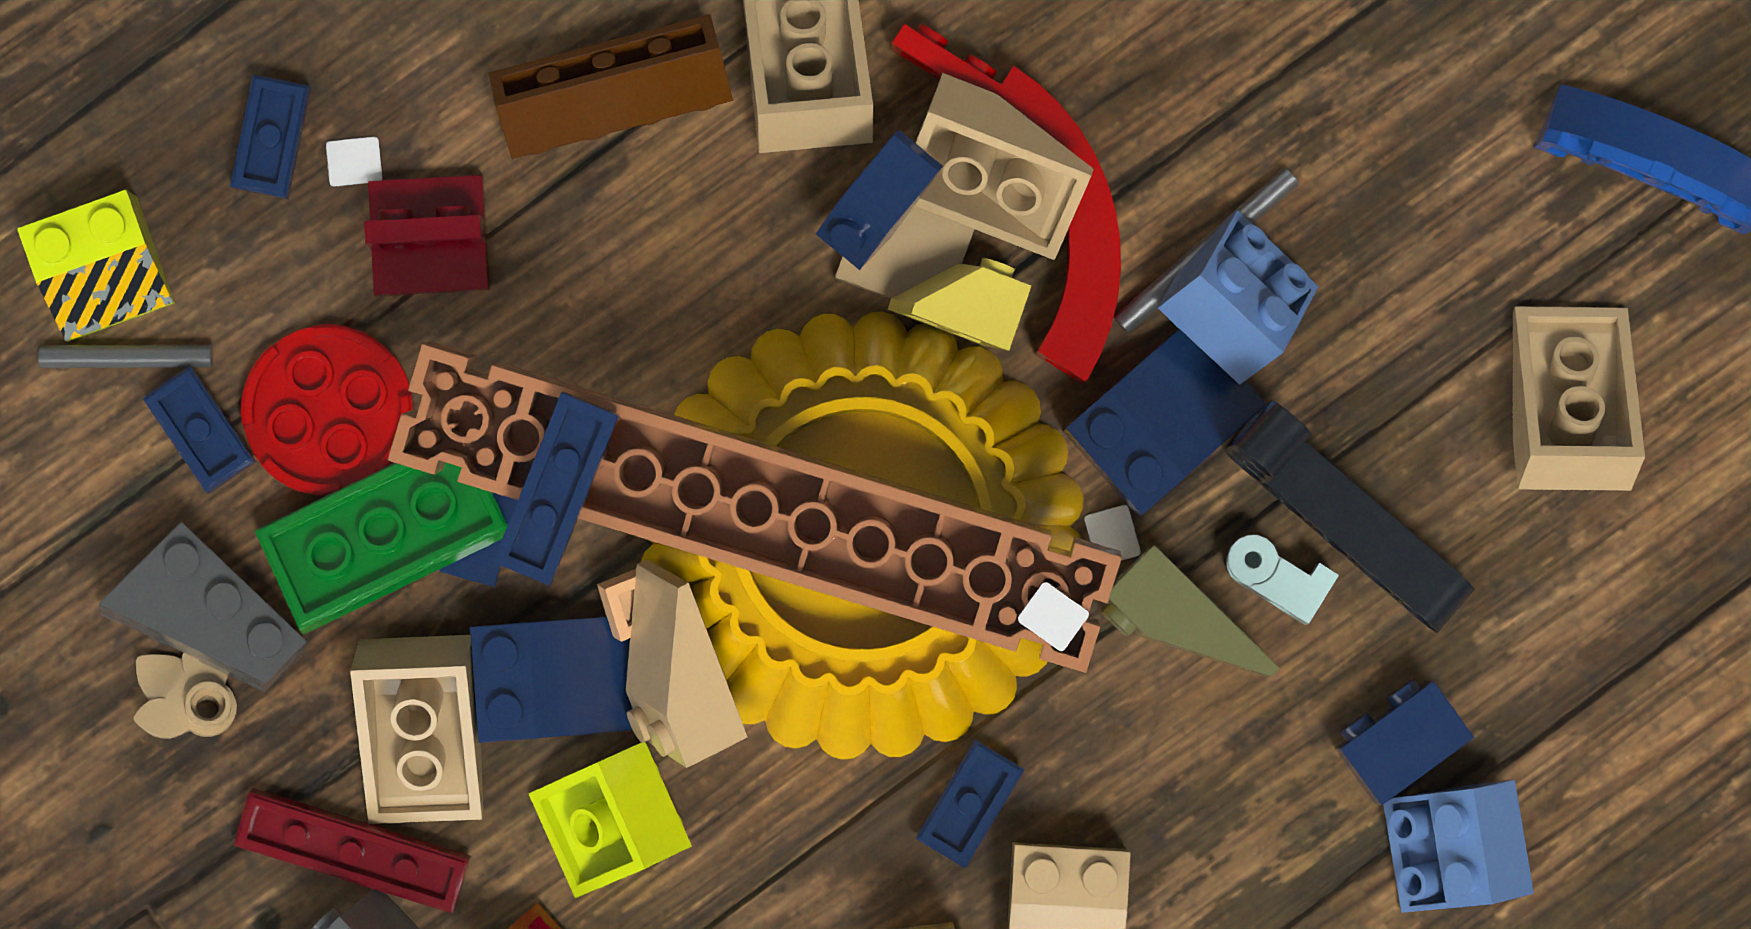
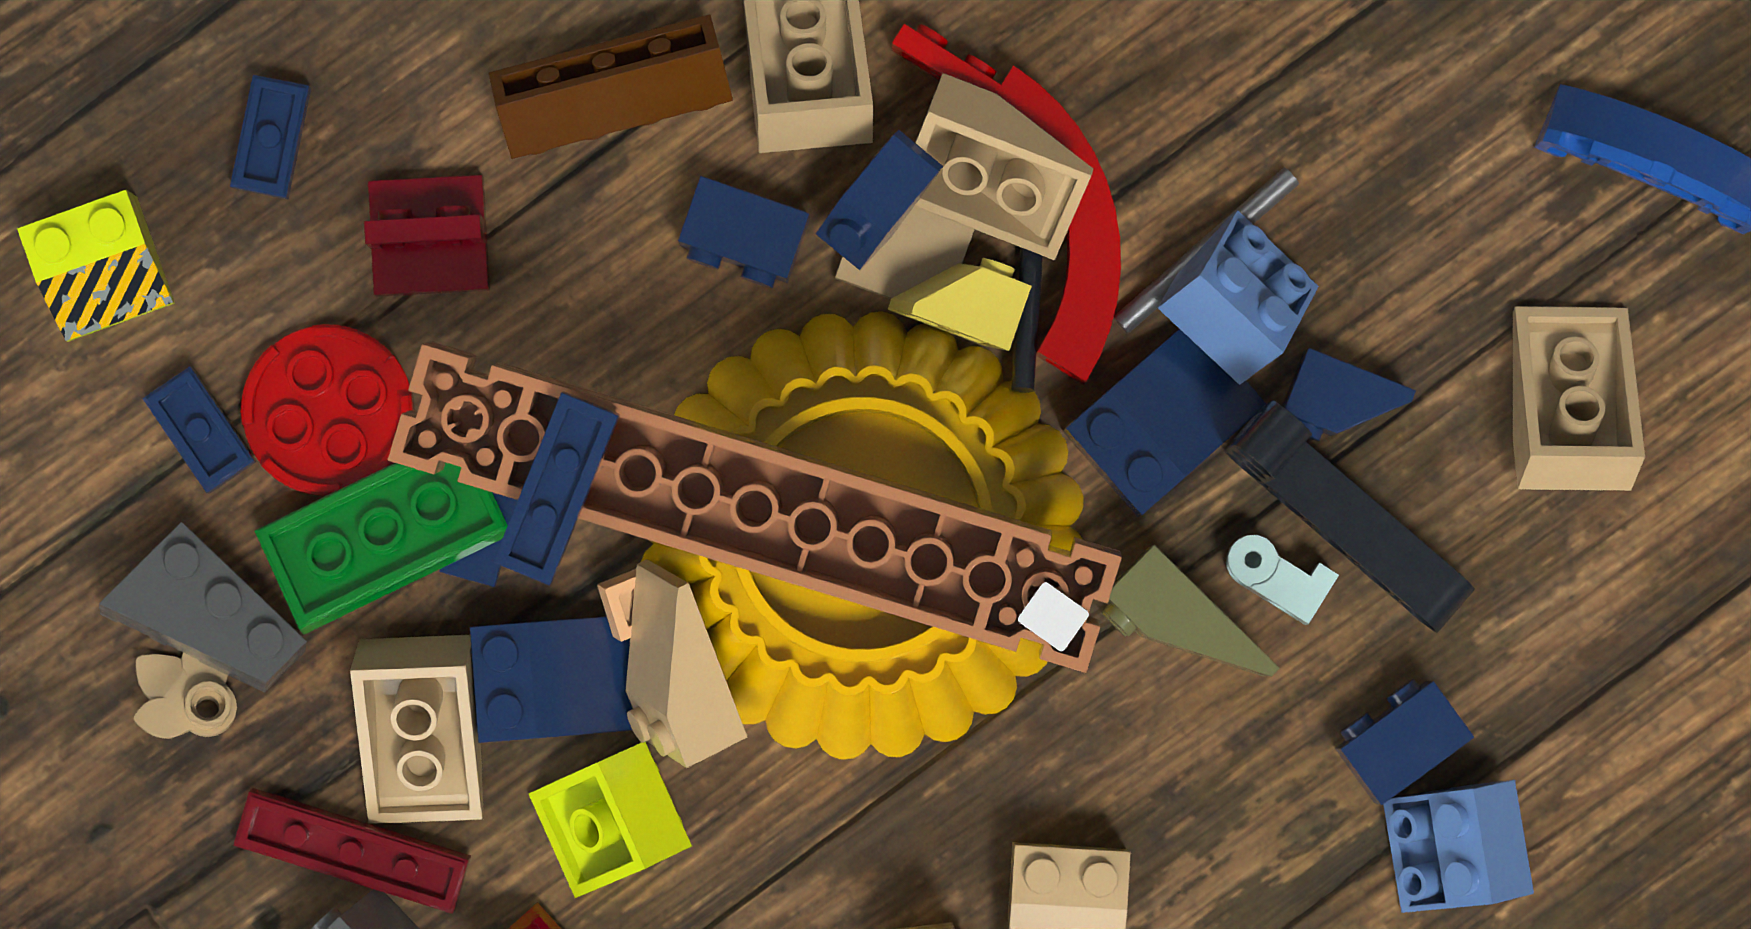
dark grey bar [38,345,213,368] -> none
white sticker [326,137,382,186] -> none
dark blue plate [916,740,1024,868] -> none
white sticker [1085,505,1141,560] -> none
none -> dark blue brick [678,176,810,288]
none -> black bar [1011,247,1043,393]
none -> dark blue slope [1282,348,1416,441]

